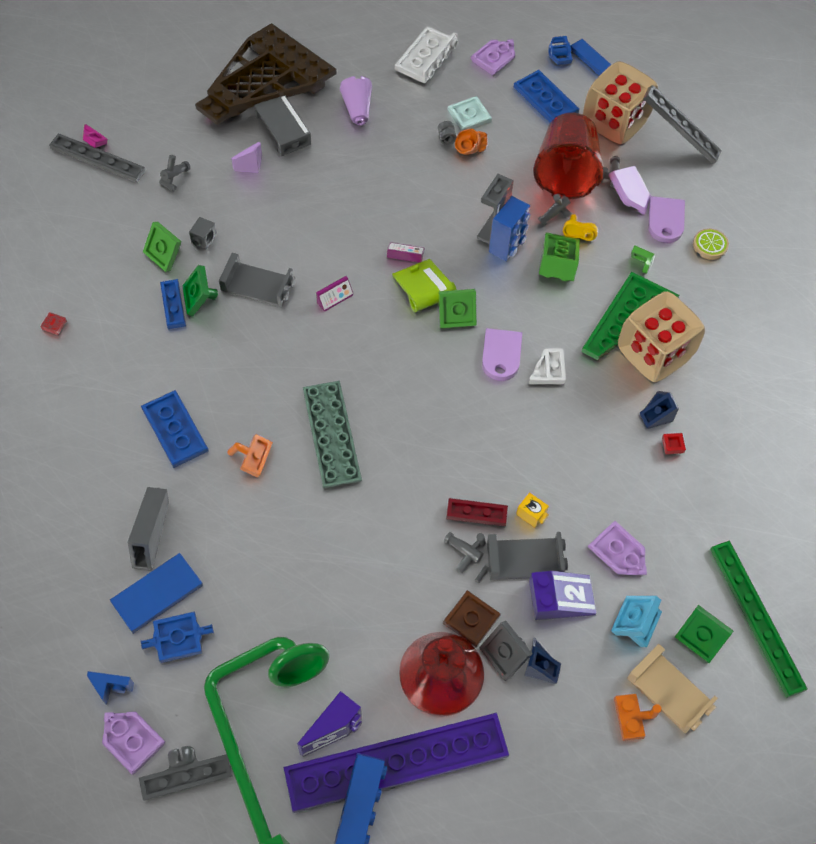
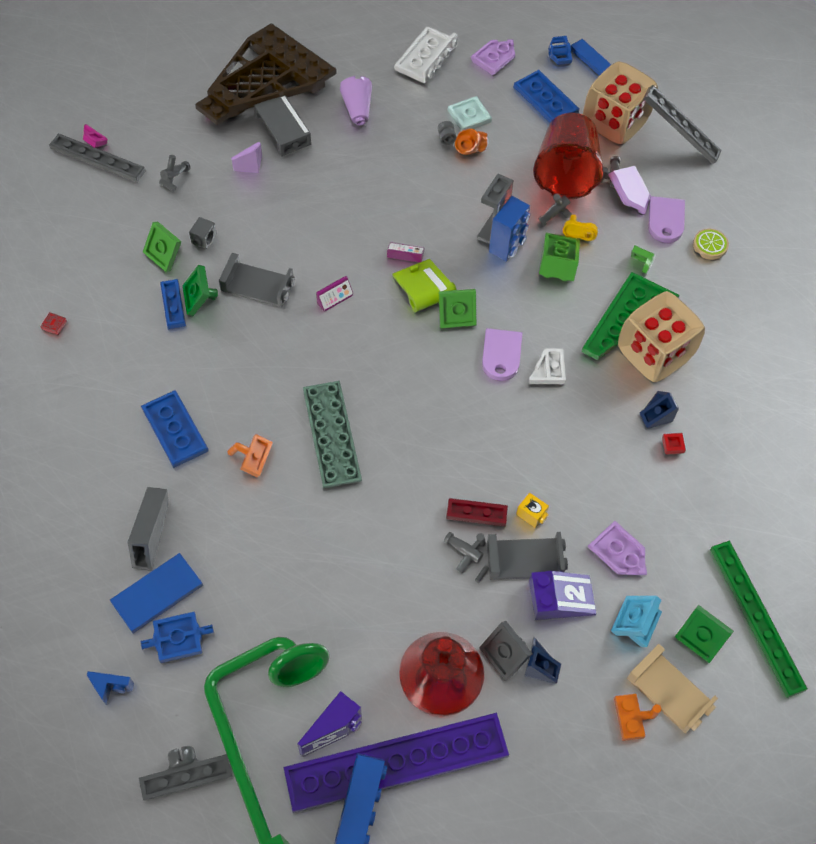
lavender tile [102,712,165,775] -> none
reddish brown tile [443,590,501,648] -> none

